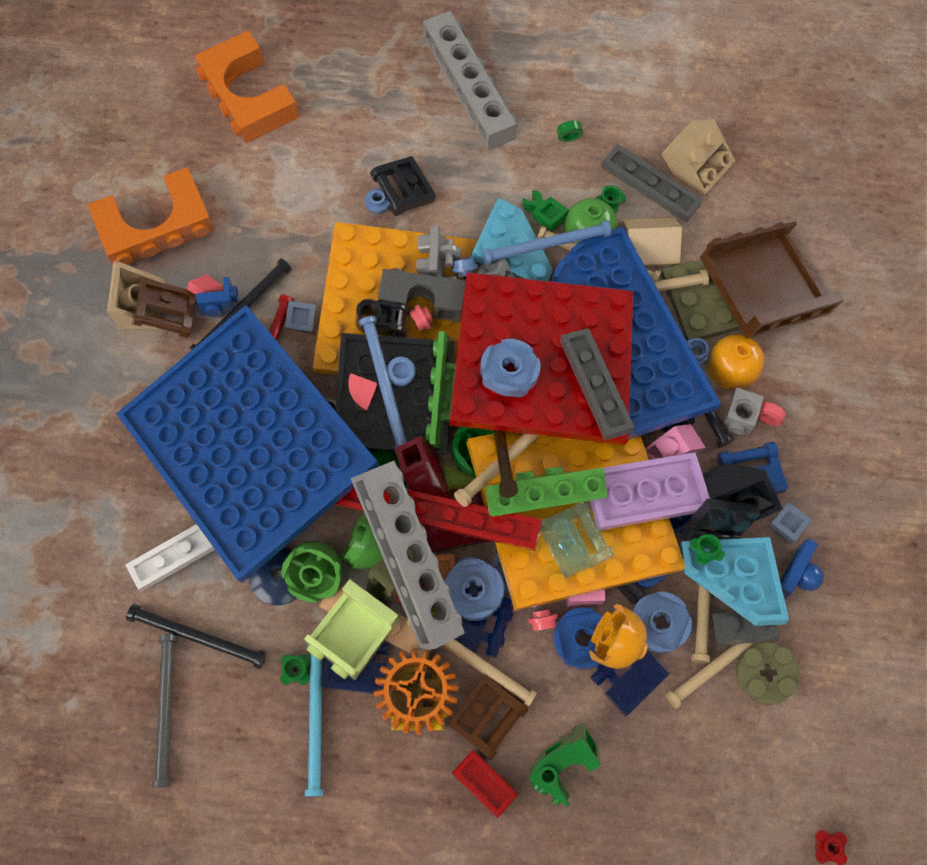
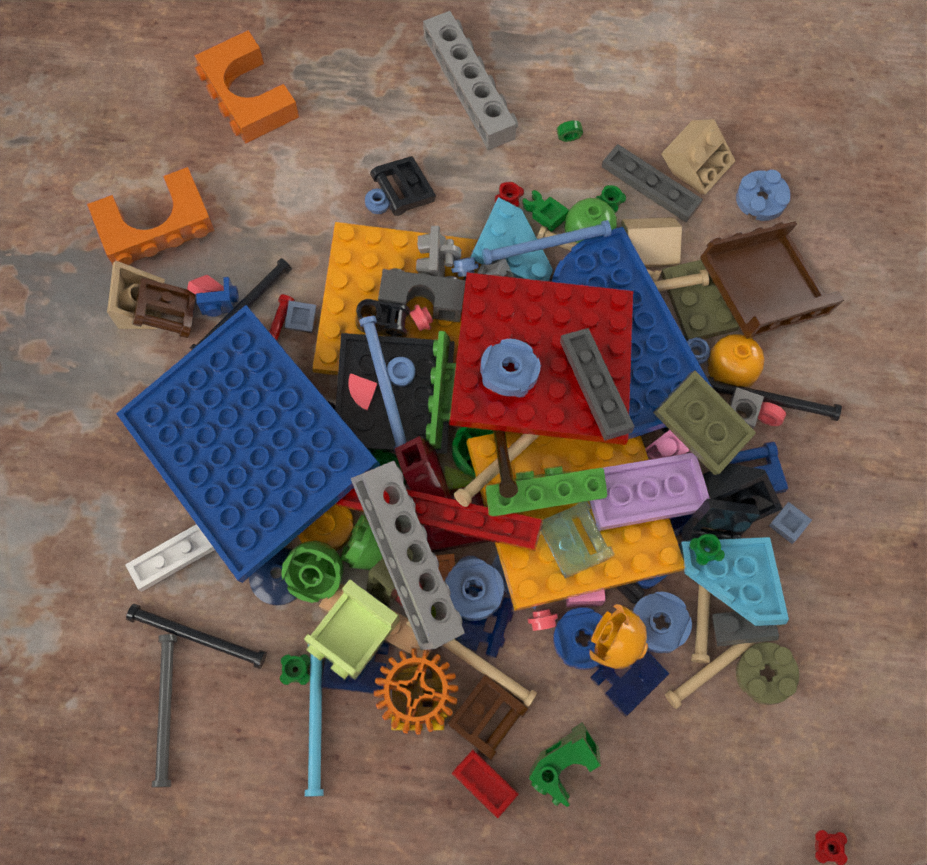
blue tile [780,539,824,599] -> none
none -> light orange tile [298,505,354,551]
none -> red plate [495,182,524,207]
none -> olive plate [653,370,756,475]
none -> black bar [707,376,842,421]
none -> medium blue plate [736,170,790,221]

